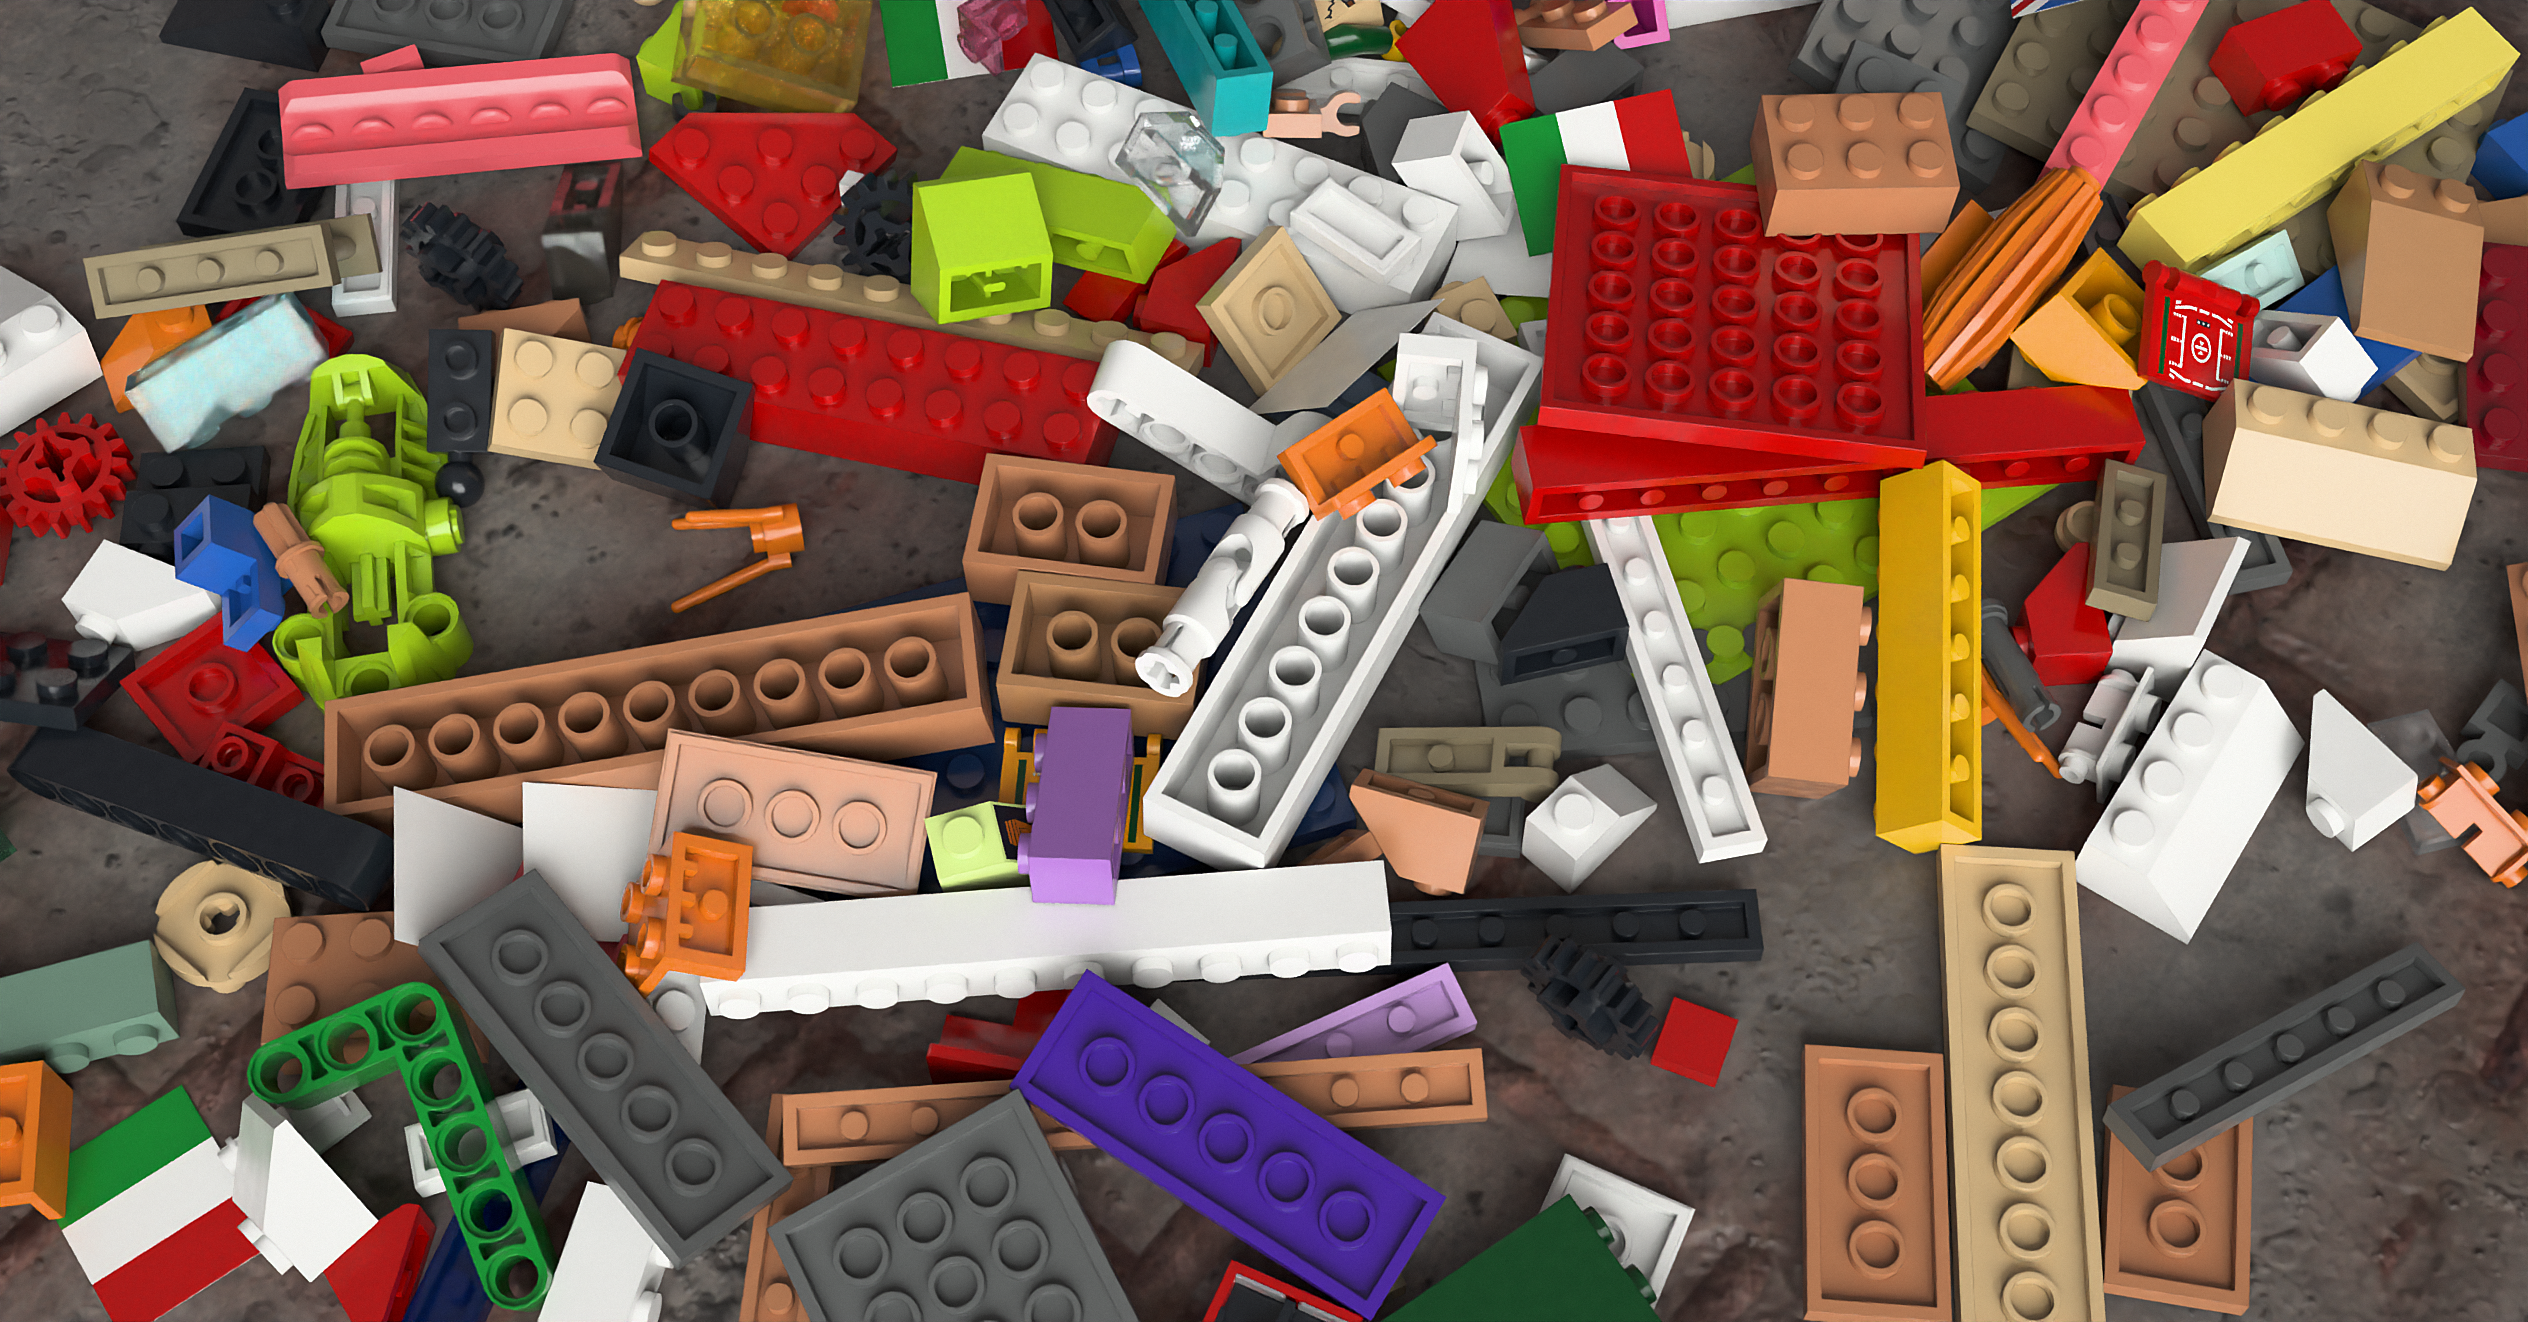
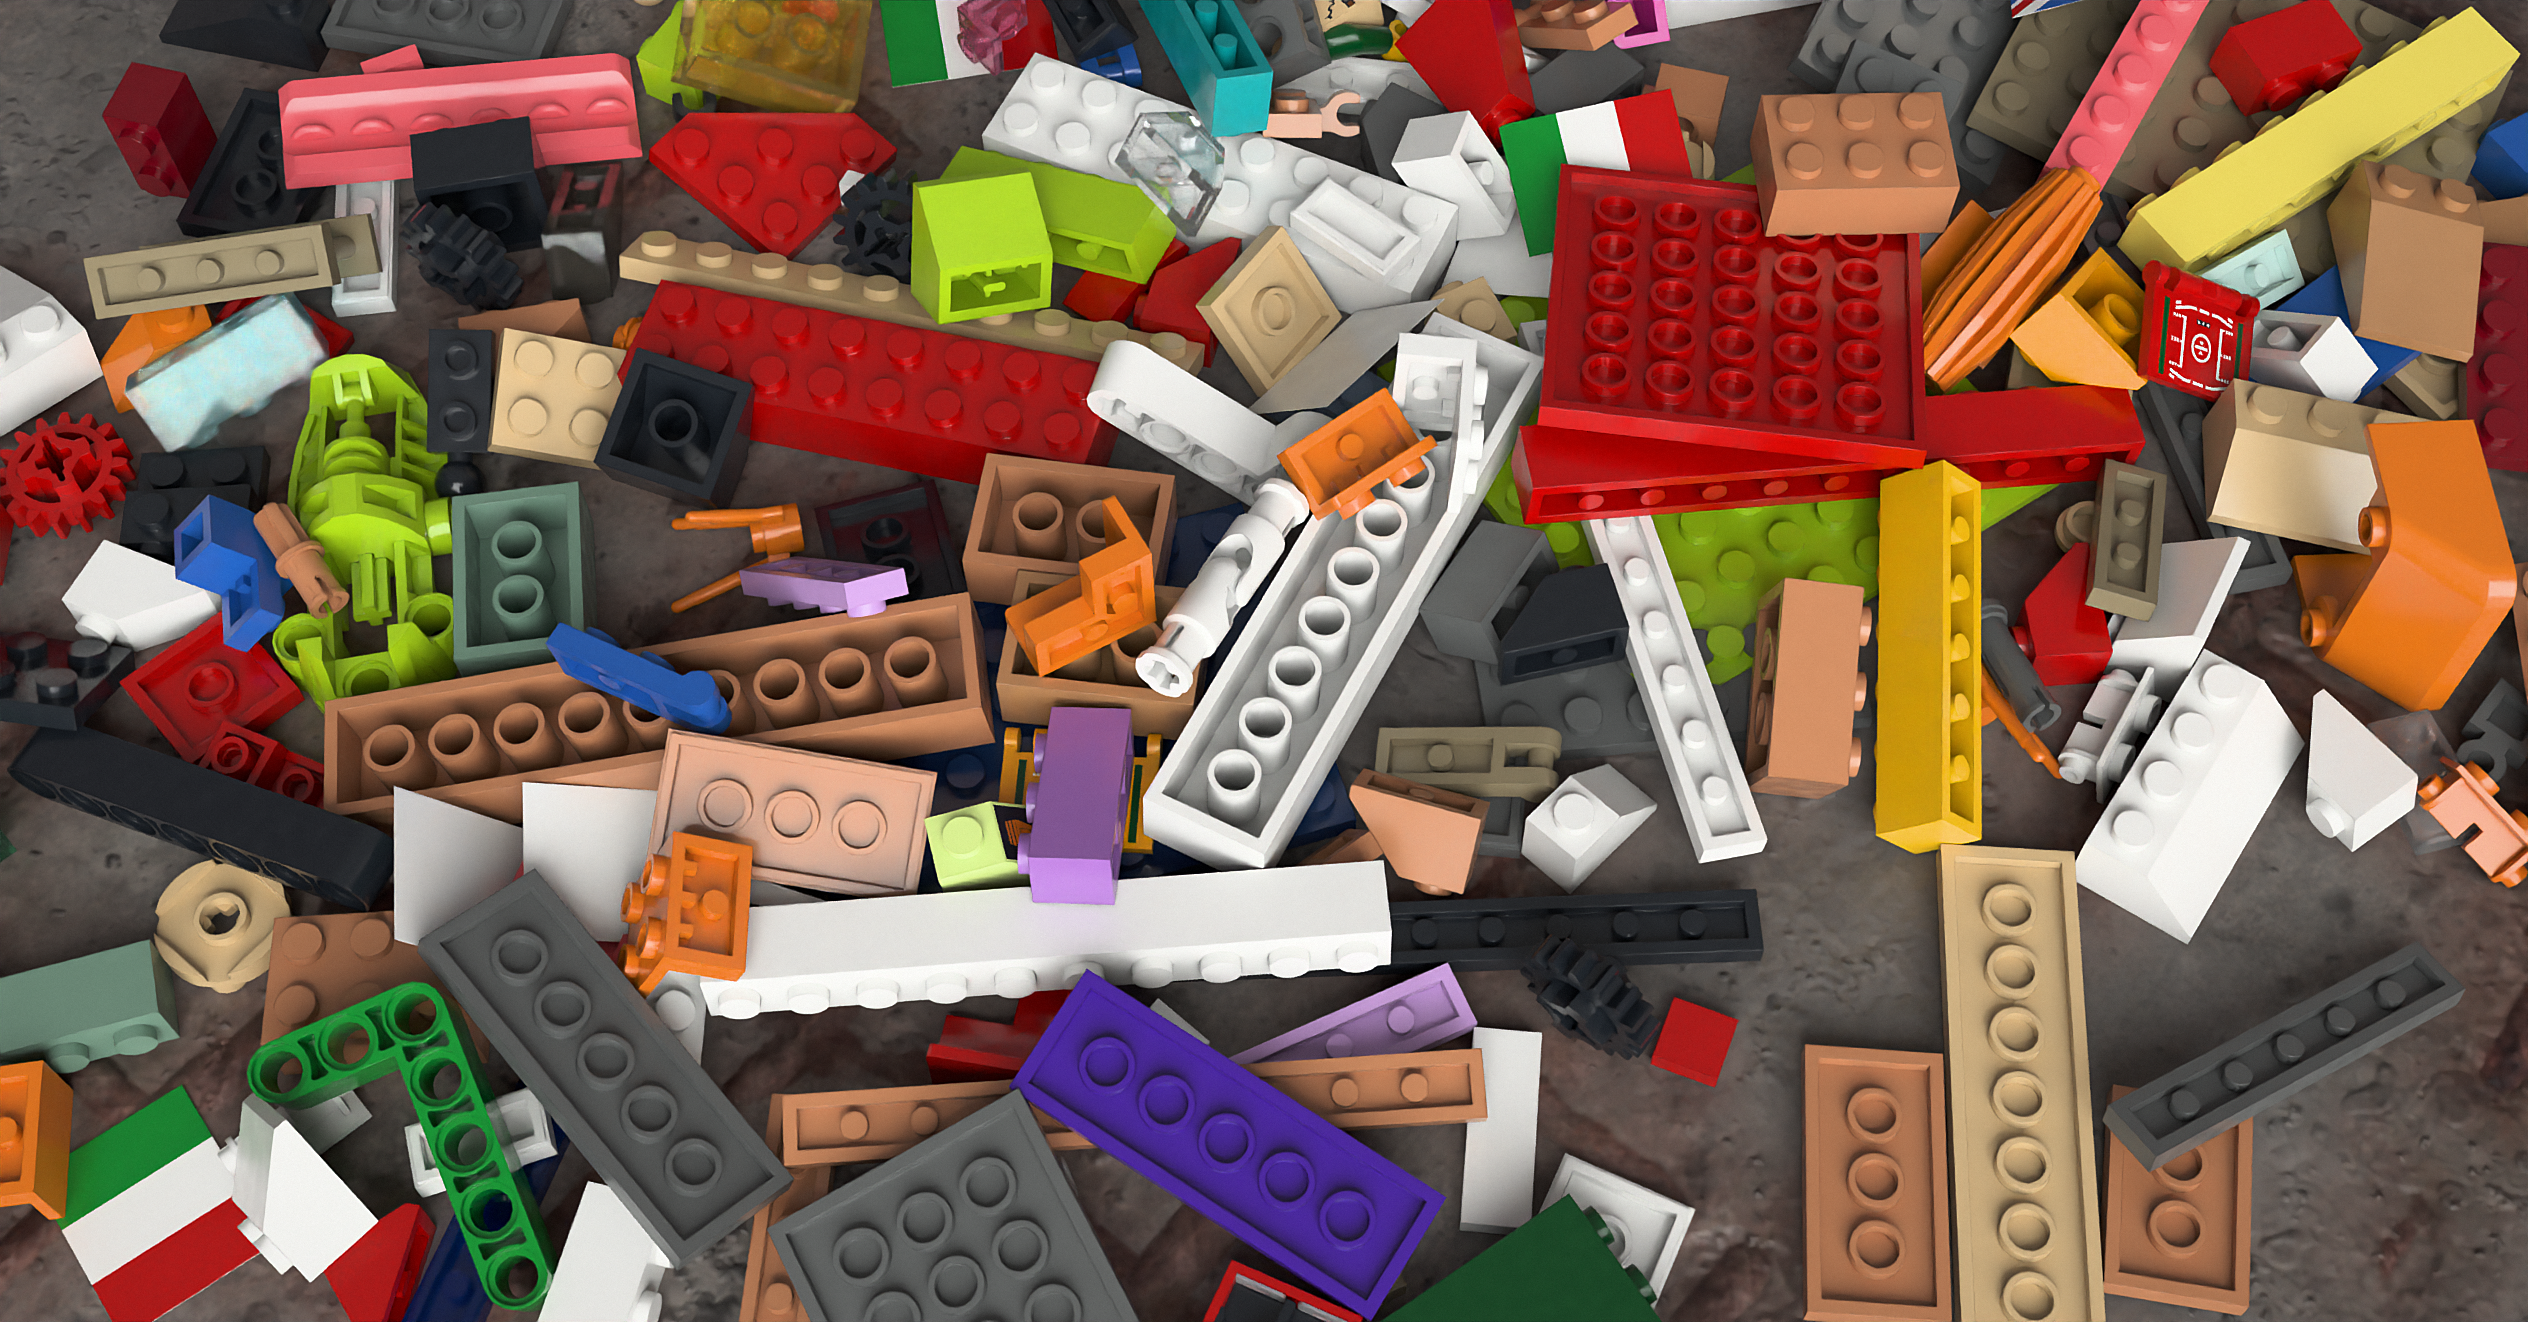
none -> dark red brick [102,62,218,199]
none -> black brick [410,116,560,253]
none -> sand green brick [452,481,598,678]
none -> blue plate [545,622,732,736]
none -> lavender plate [739,556,909,617]
none -> black tile [814,479,967,613]
none -> orange panel [1005,495,1157,677]
none -> white tile [1459,1027,1542,1235]
none -> nougat brick [1642,63,1729,151]
none -> orange windscreen [2290,420,2517,712]

